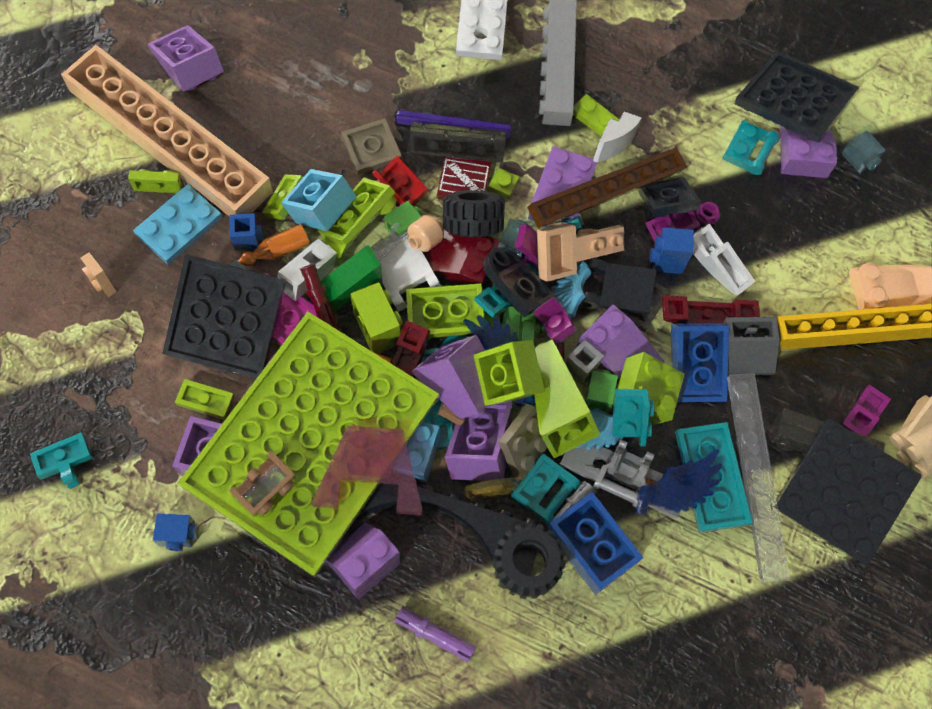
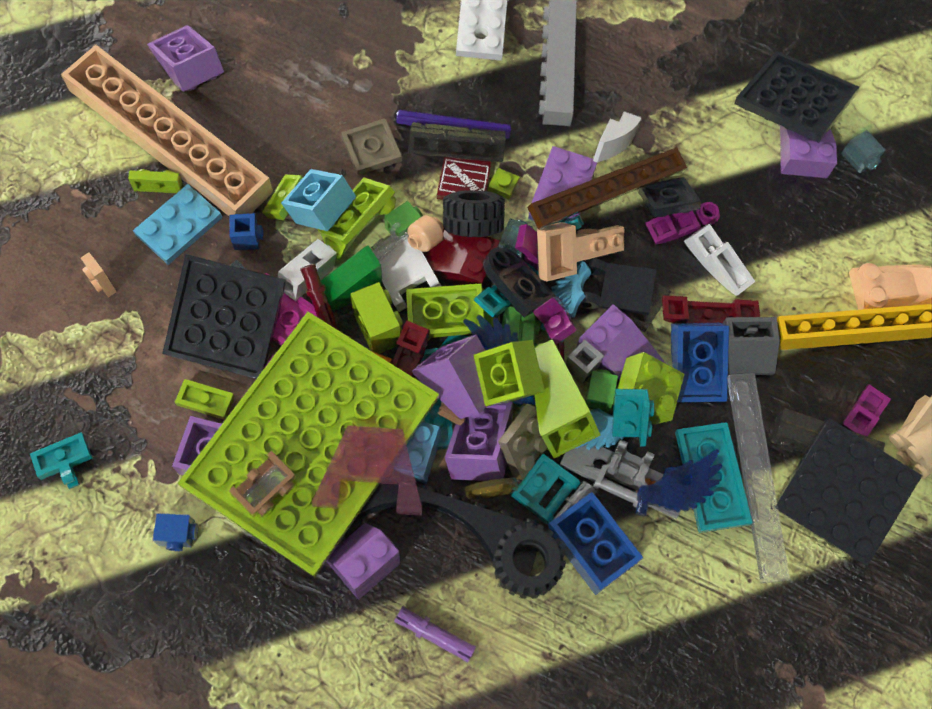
orange wheel [236,224,310,266] -> none
red bracket [373,156,430,207] -> none
lime plate [573,94,620,137] -> none
blue brick [650,228,694,274] -> none
teal plate [722,120,780,175] -> none

